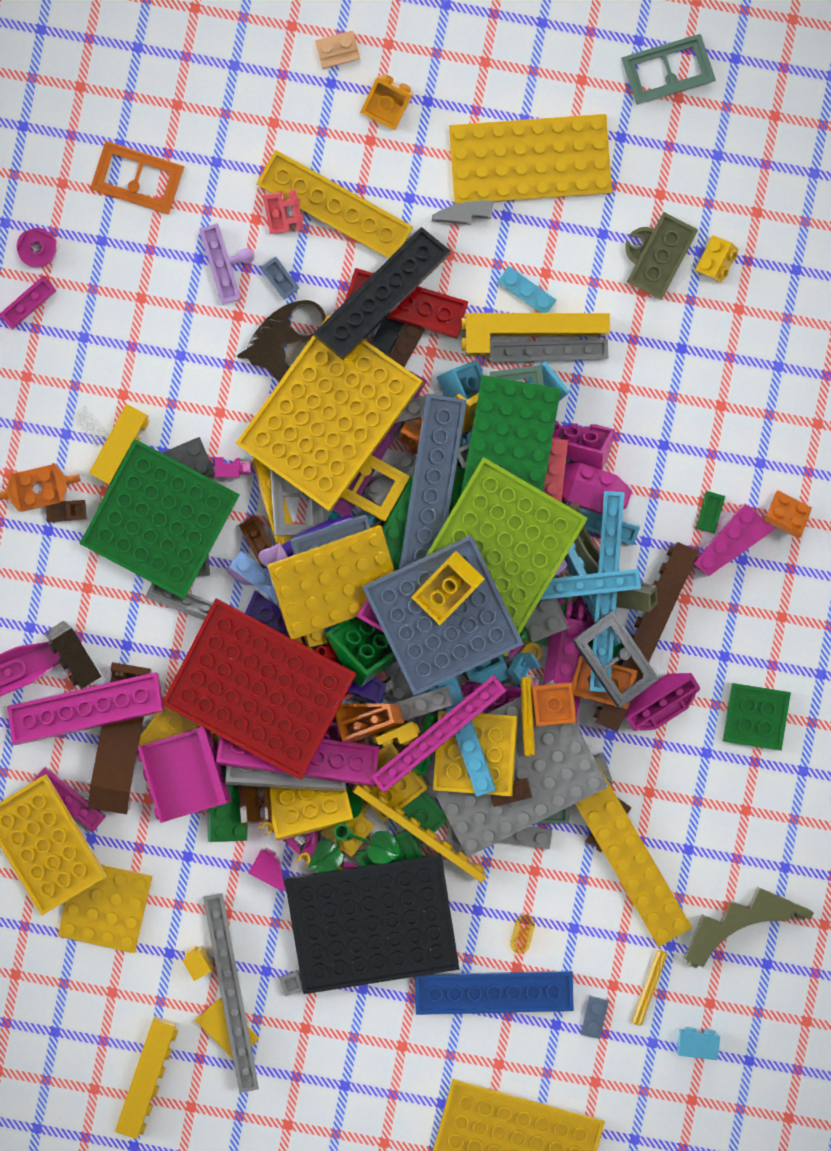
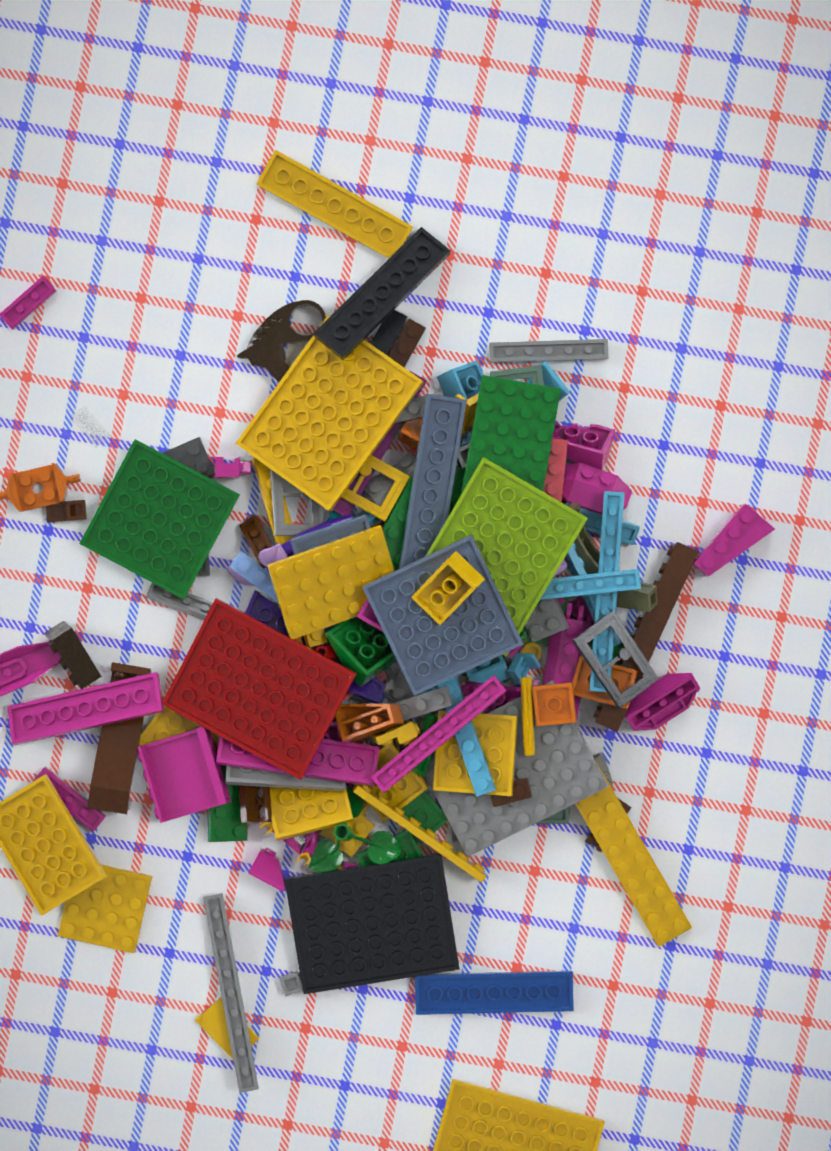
dark pink plate [16,228,57,268] -> none
yellow brick [89,404,150,485] -> none
orange door [90,141,185,215] -> none
yellow brick [115,1016,179,1139] -> none
yellow brick [182,945,214,981] -> none
lavender plate [199,223,255,305] -> none
sand blue plate [260,256,300,300] -> none
coral plate [262,190,304,234] -> none
light nougat plate [315,30,360,69] -> none
red plate [344,268,469,339] -> none
light orange plate [360,74,414,130] -> none
light grey slope [432,200,493,225] -> none
yellow plate [449,114,612,204] -> none
yellow brick [461,313,610,356] -> none
medium azure plate [497,266,557,313] -> none
light grey plate [499,826,552,849] -> none
clear yellow plate [510,914,535,954] -> none
sand blue plate [580,995,609,1039] -> none
sand green door [621,33,716,105] -> none
olive plate [625,211,698,300] -> none
yellow axle [632,950,667,1026] -> none
medium azure brick [676,1026,720,1060] -> none
olive arch [683,886,814,968] -> none
yellow bracket [695,235,739,284] -> none
green tile [695,490,726,534] -> none
green plate [722,683,791,751] -> none
orange plate [764,490,812,539] -> none

